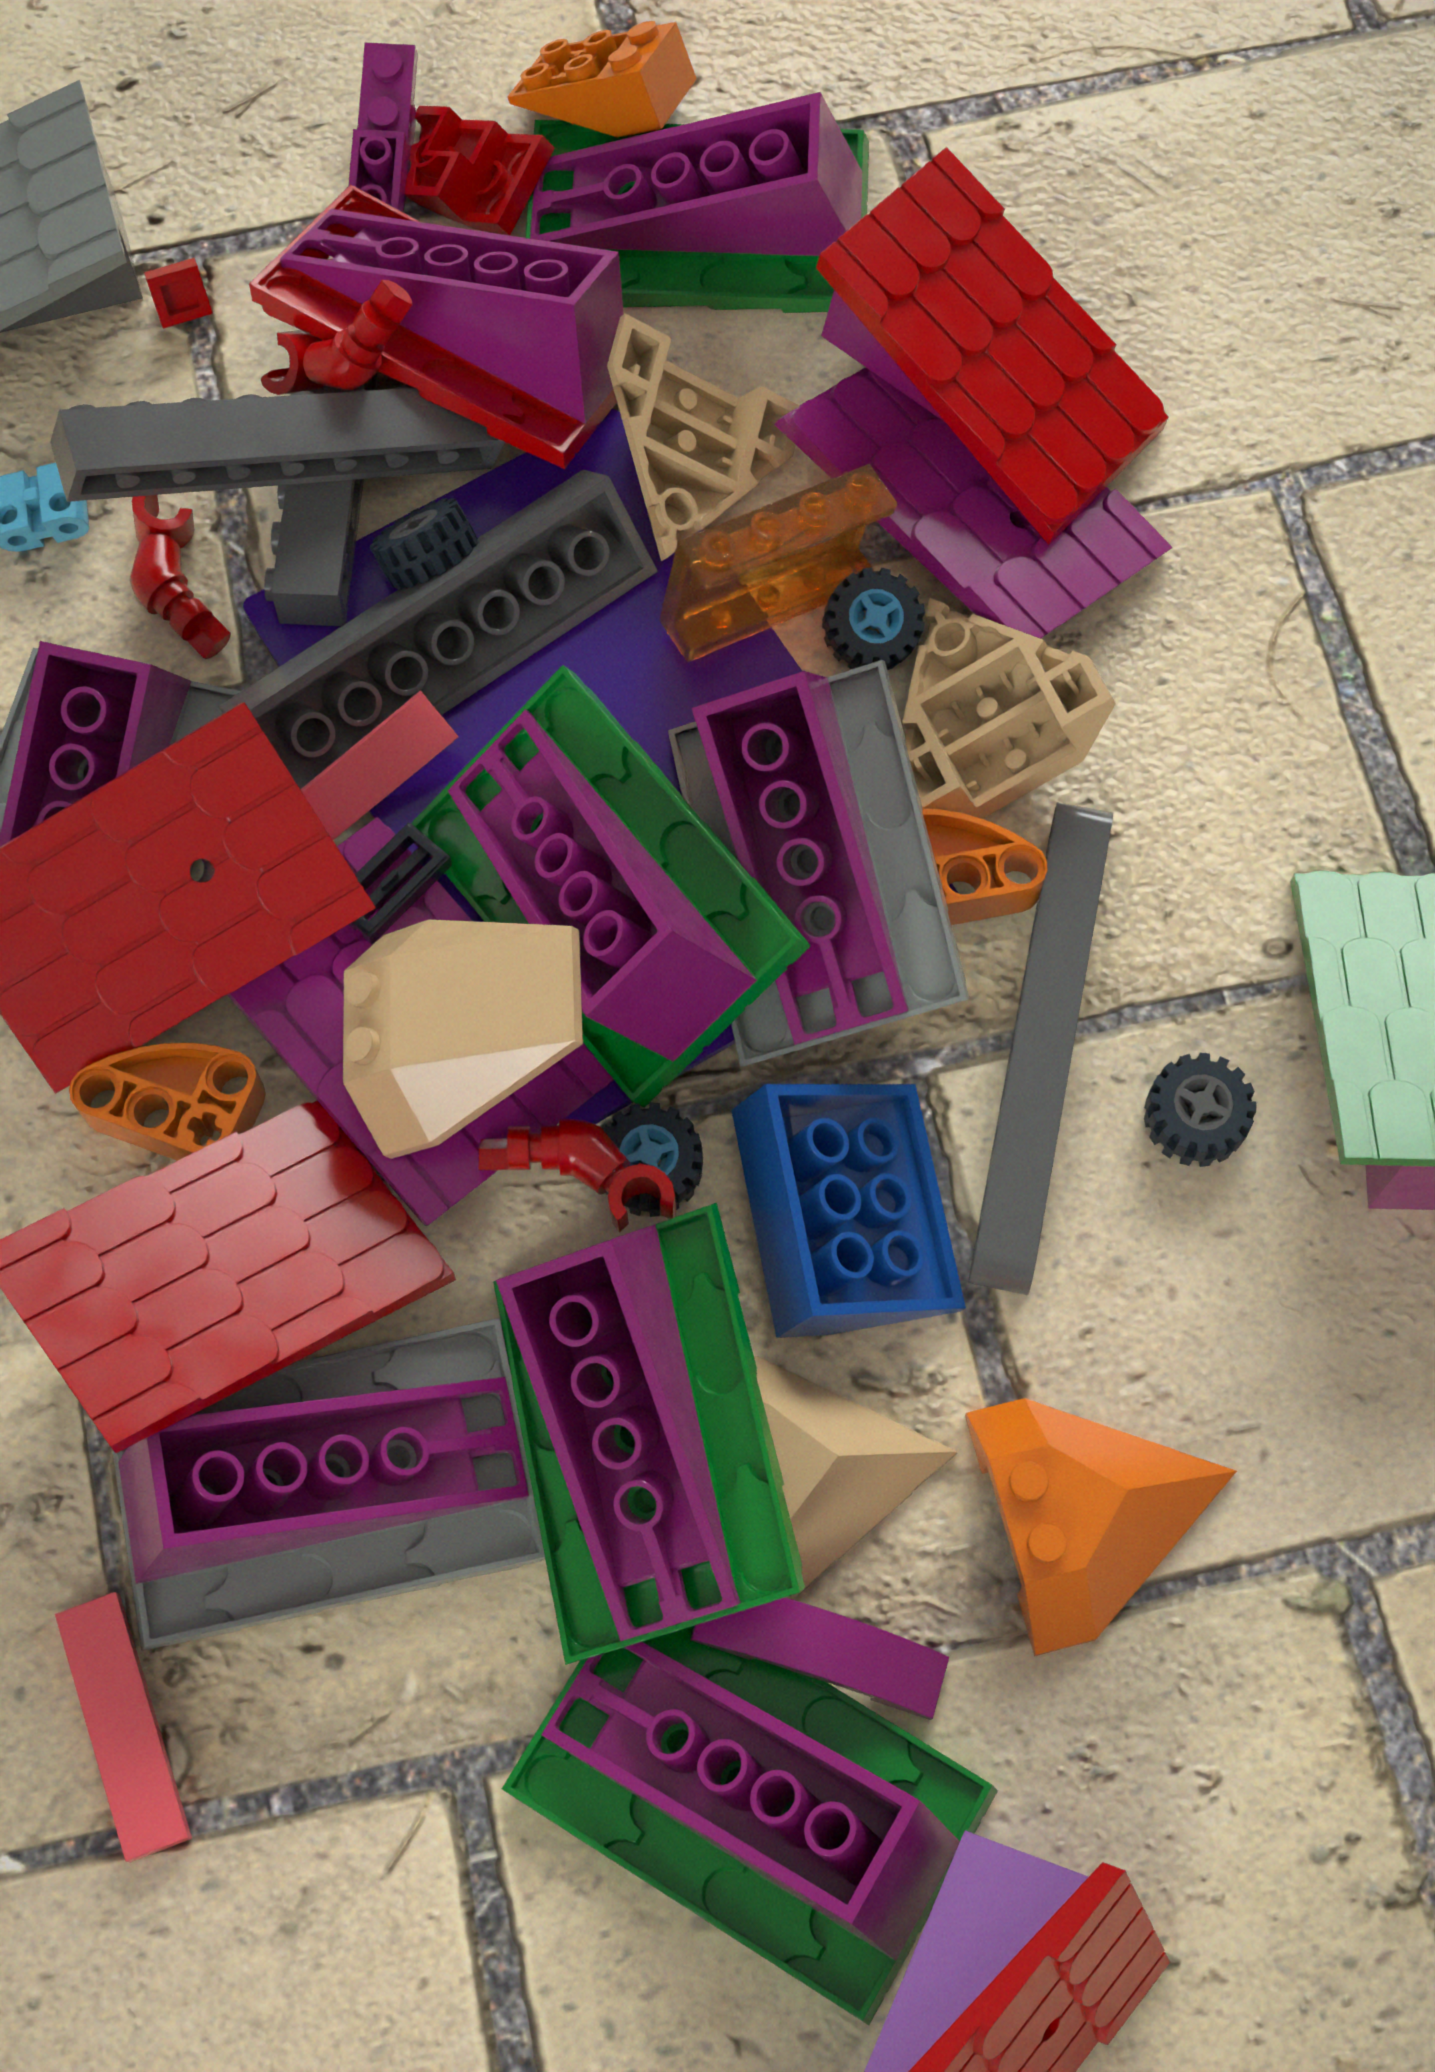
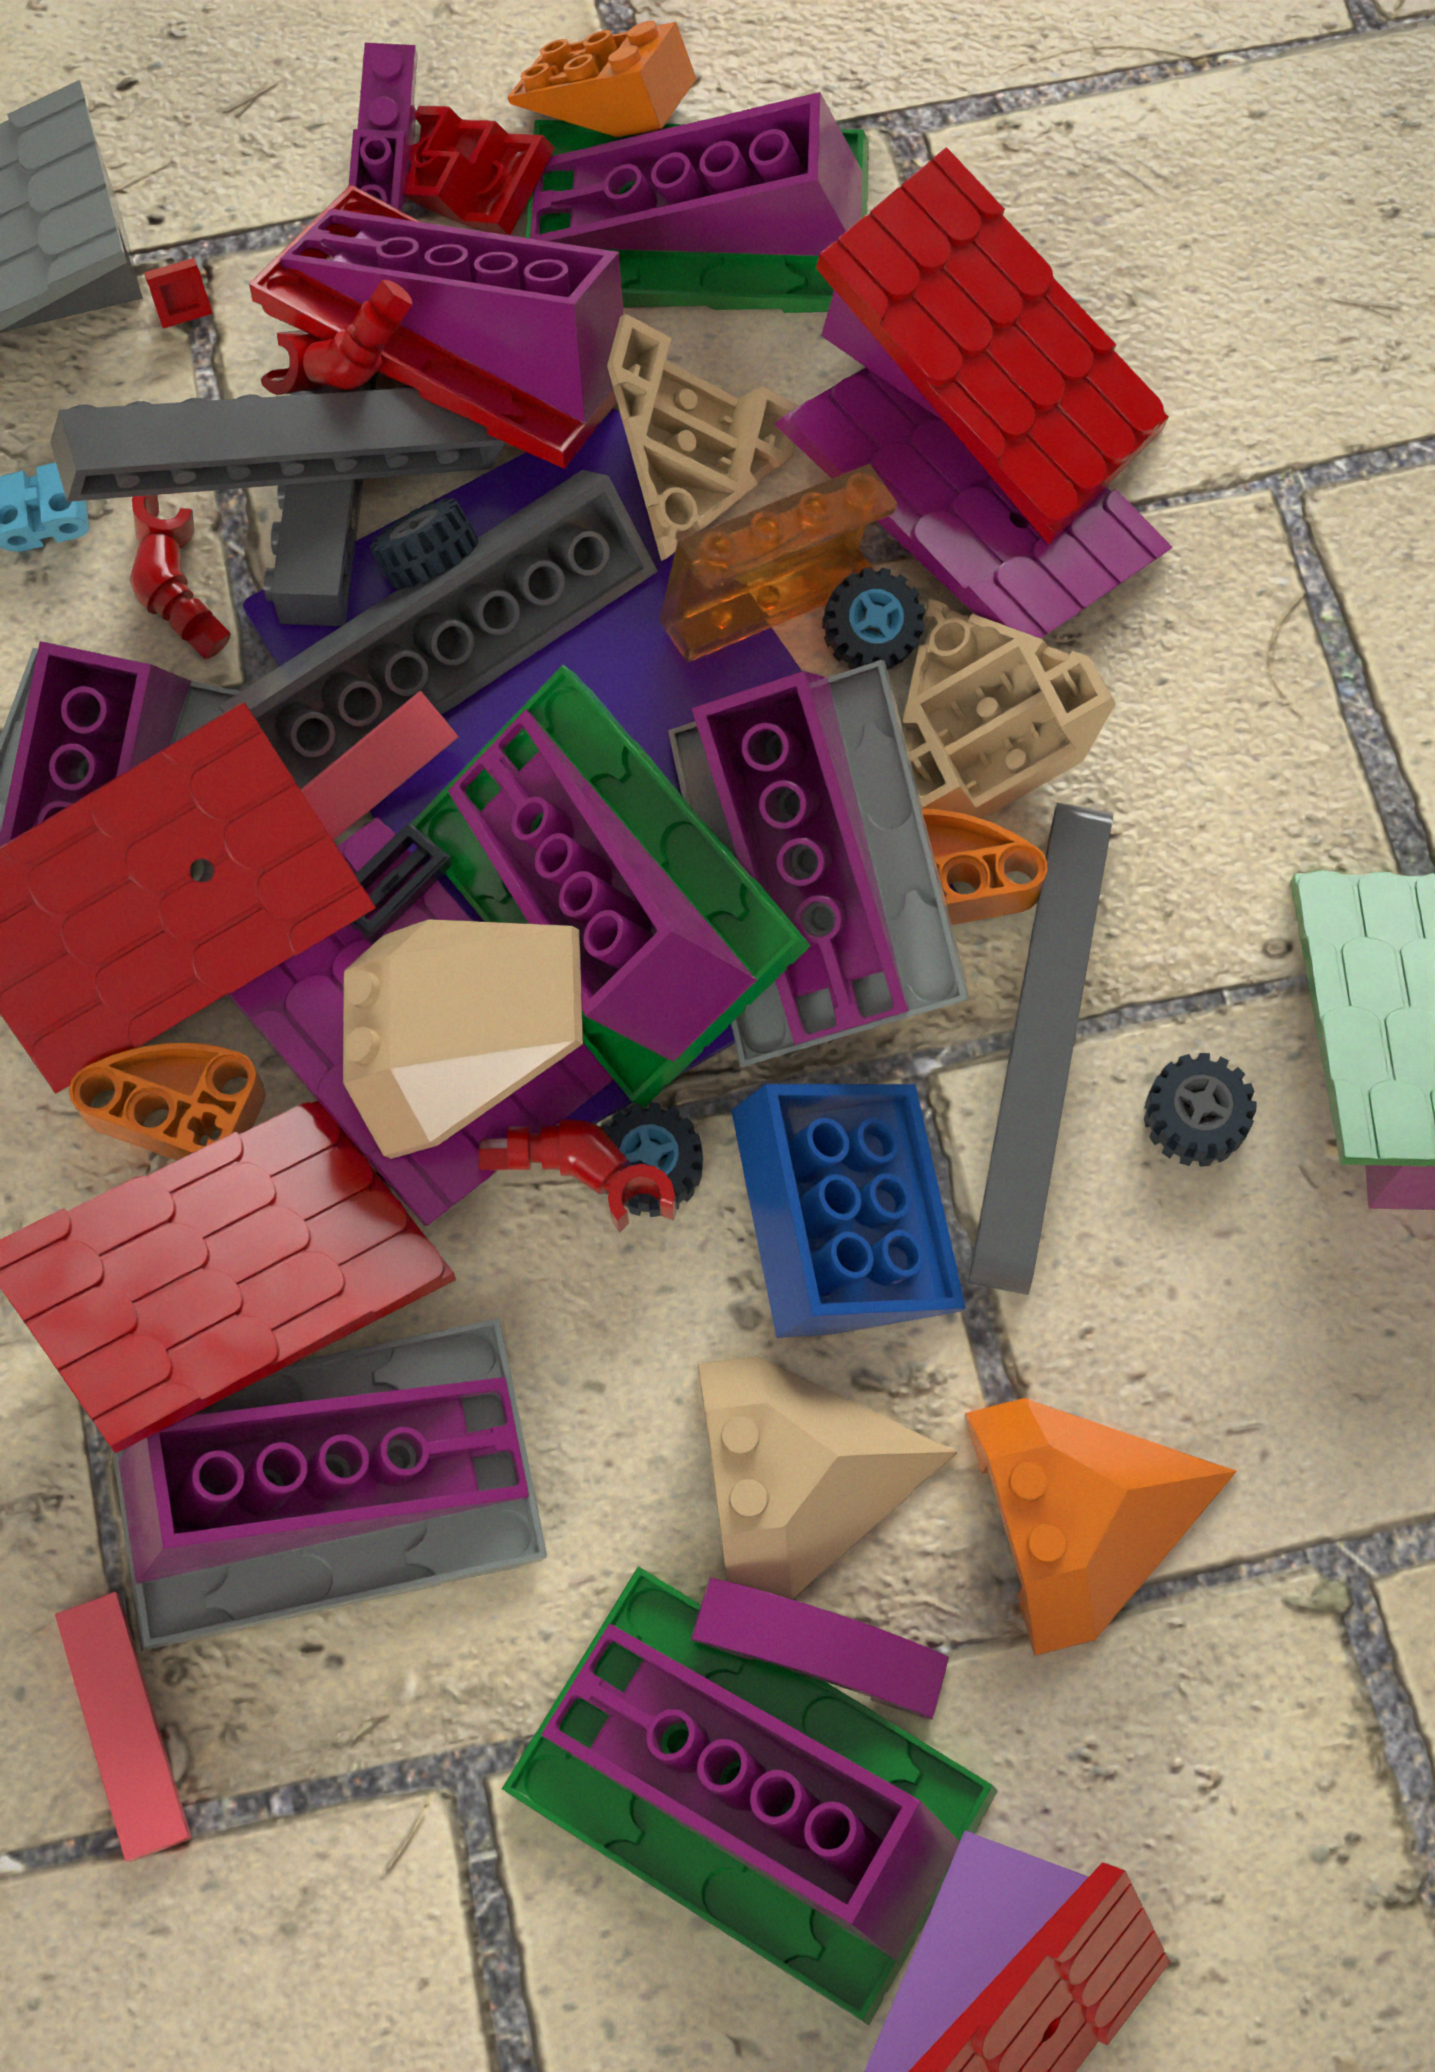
piece [493,1203,805,1665] -> none

